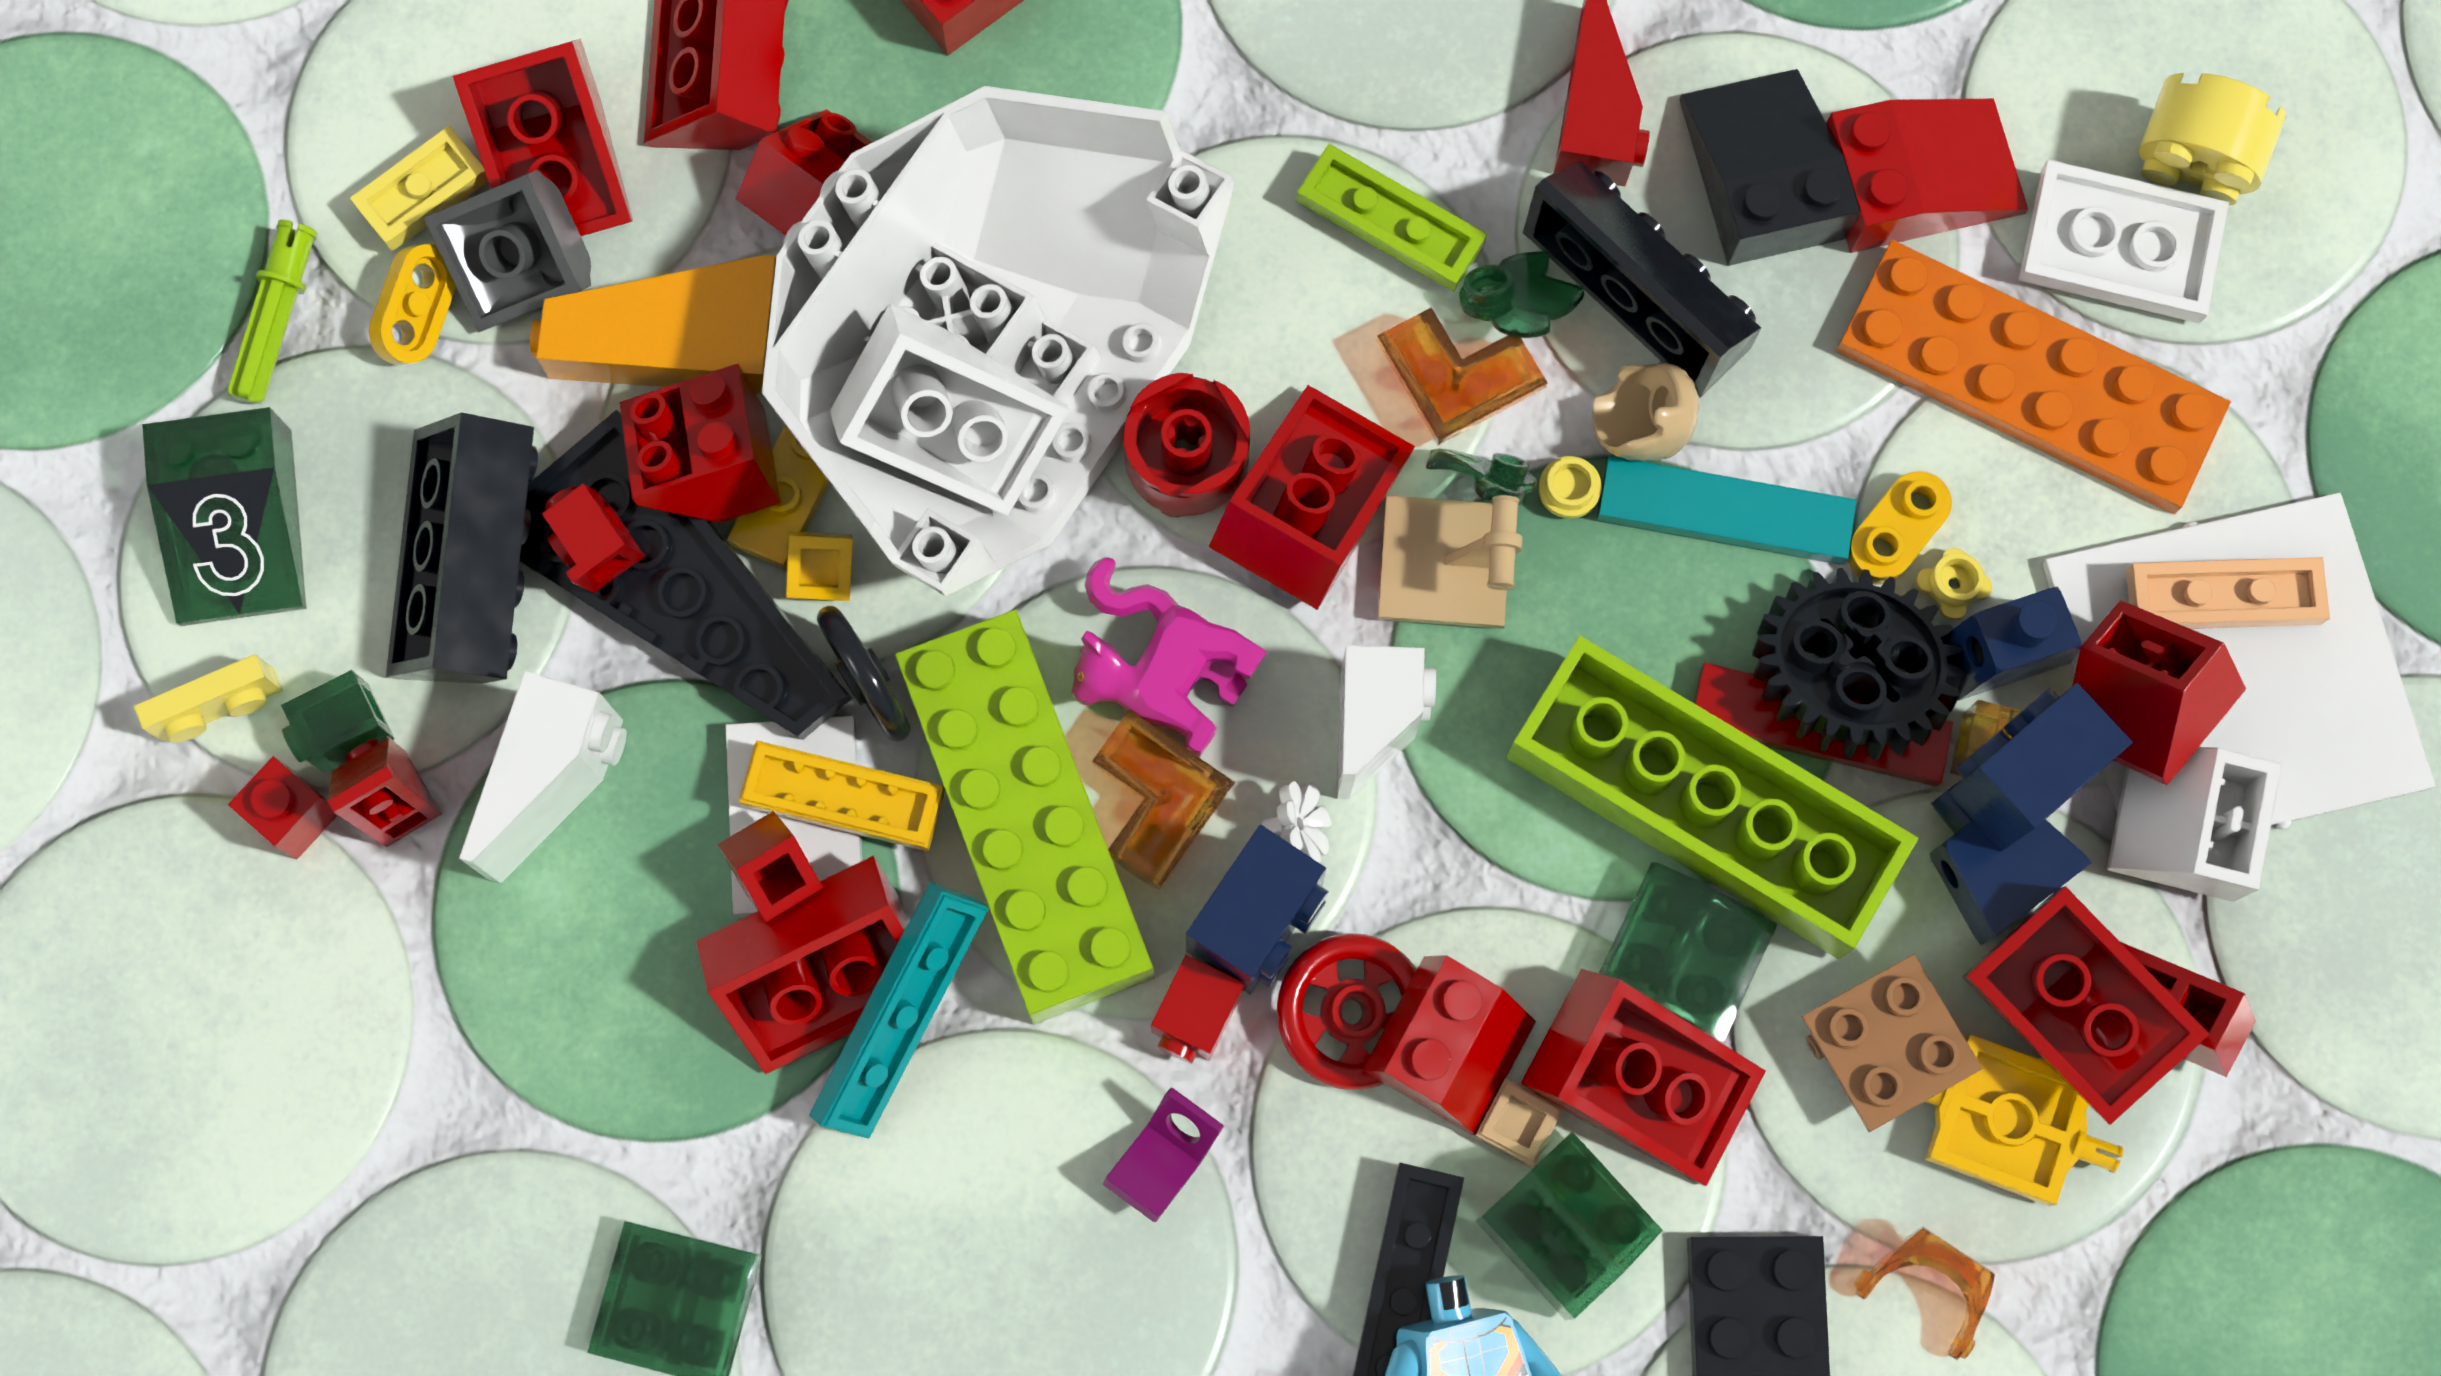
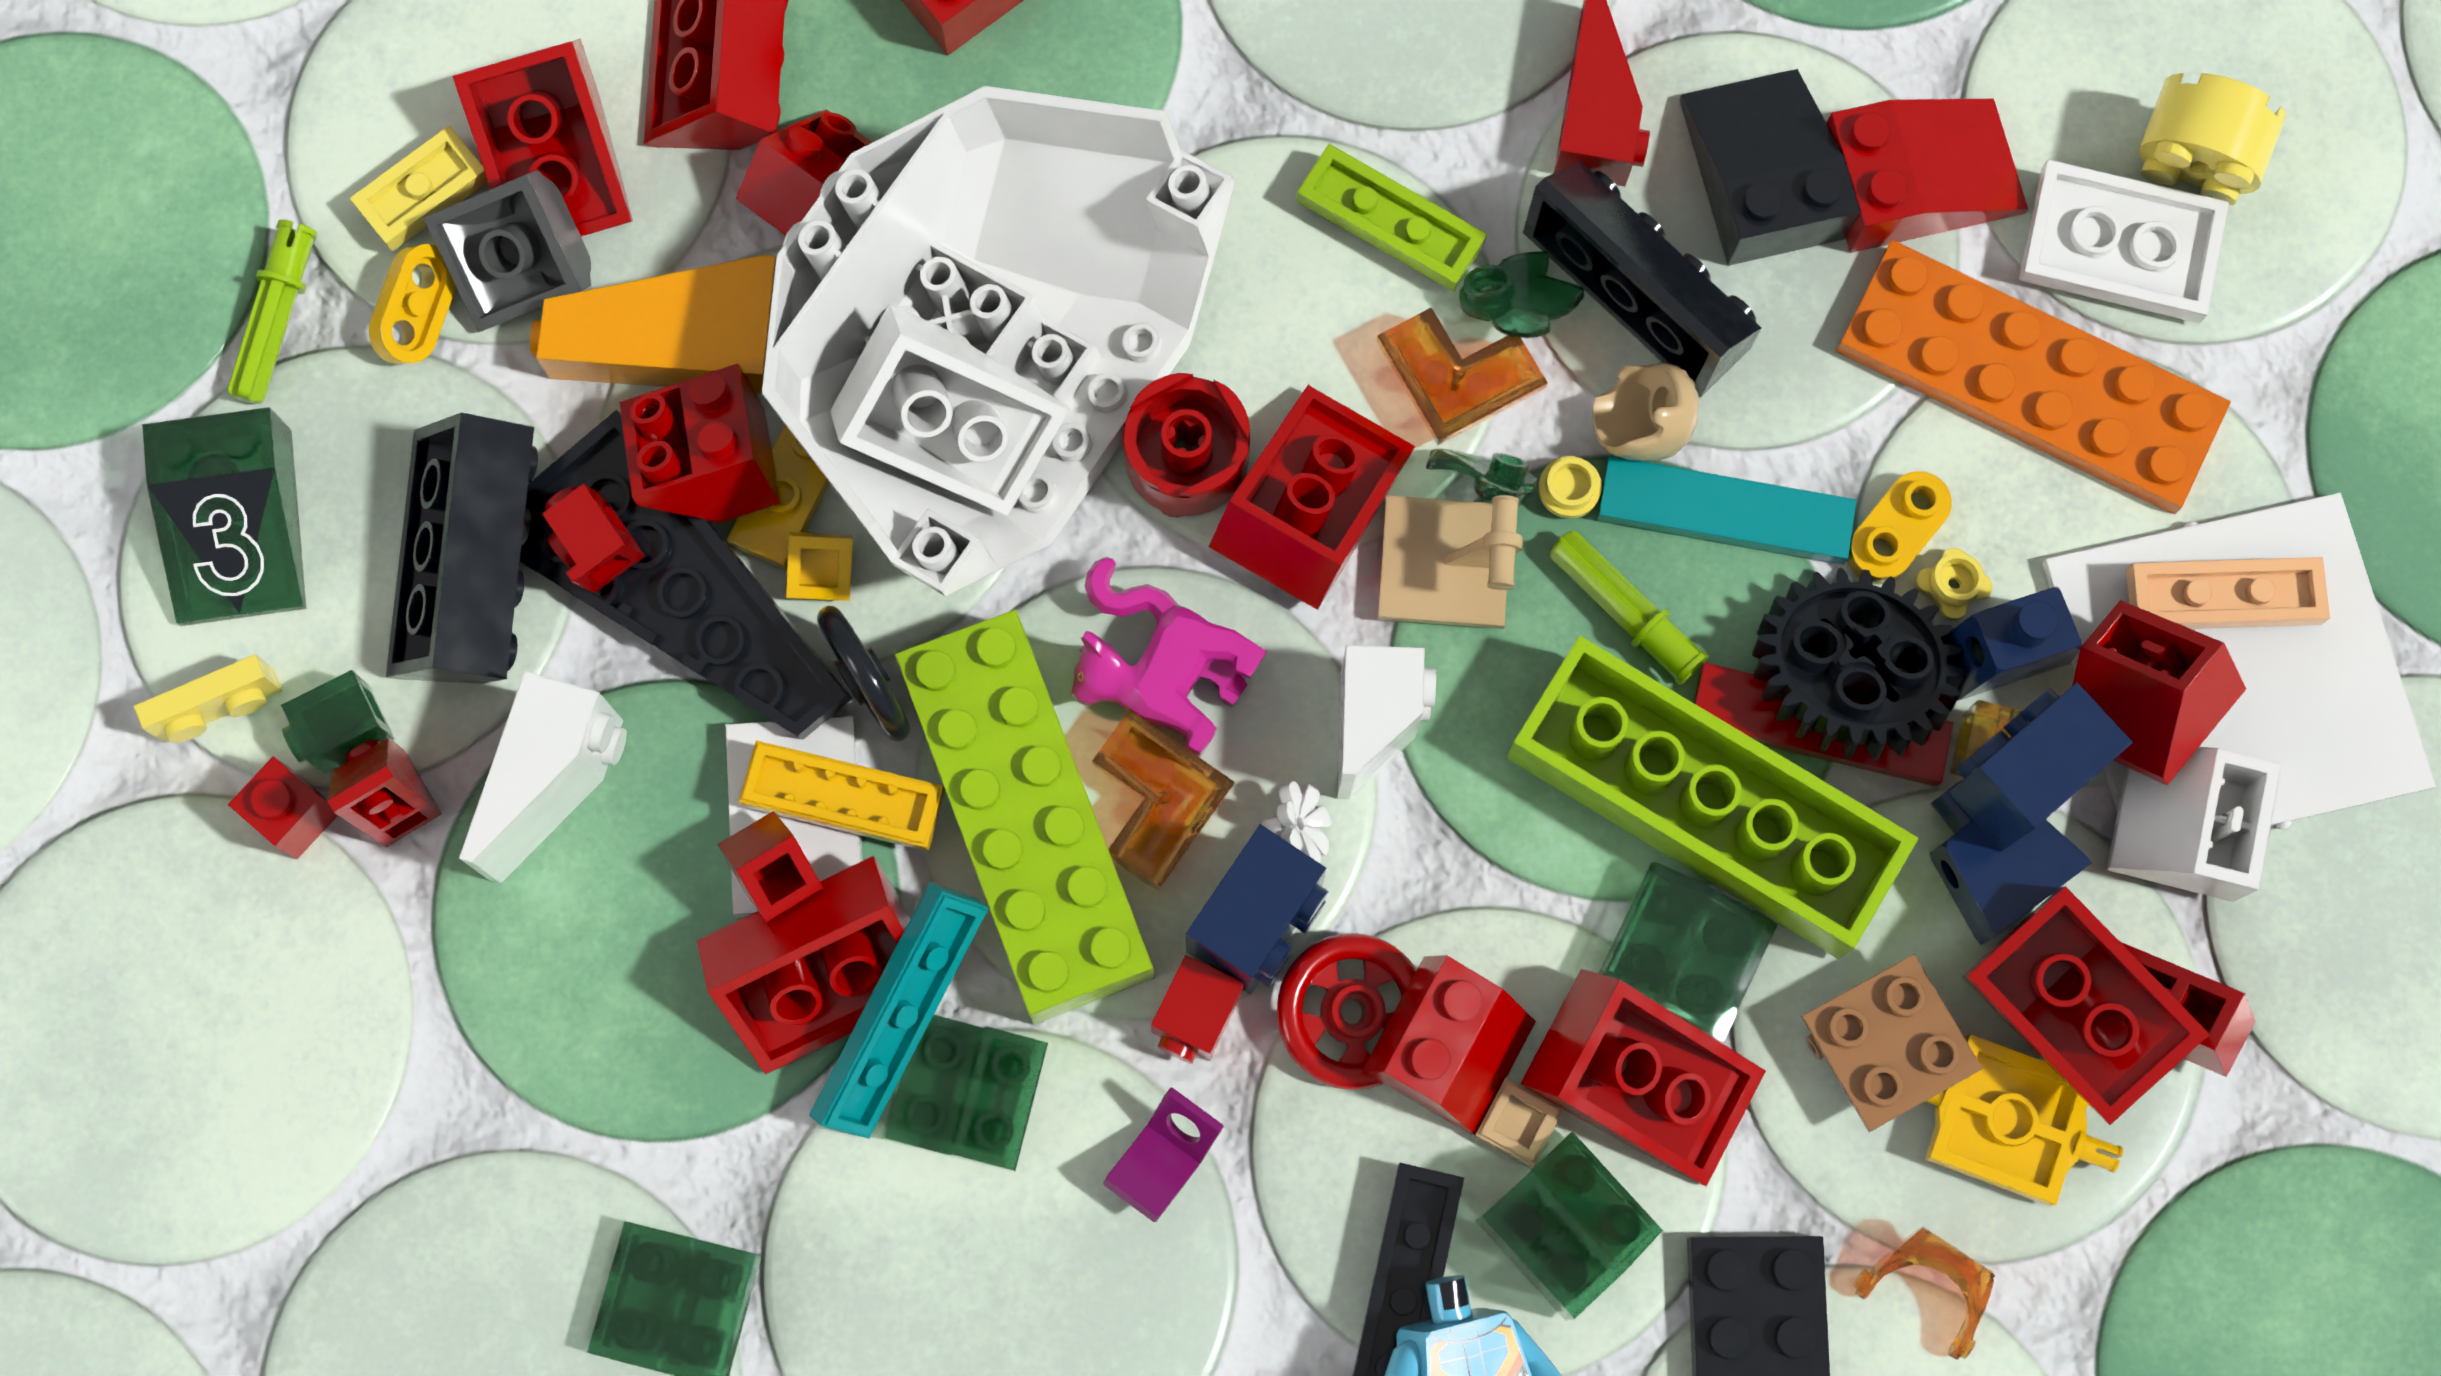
none -> clear green slope [881,1015,1048,1171]
none -> lime axle [1550,530,1709,685]

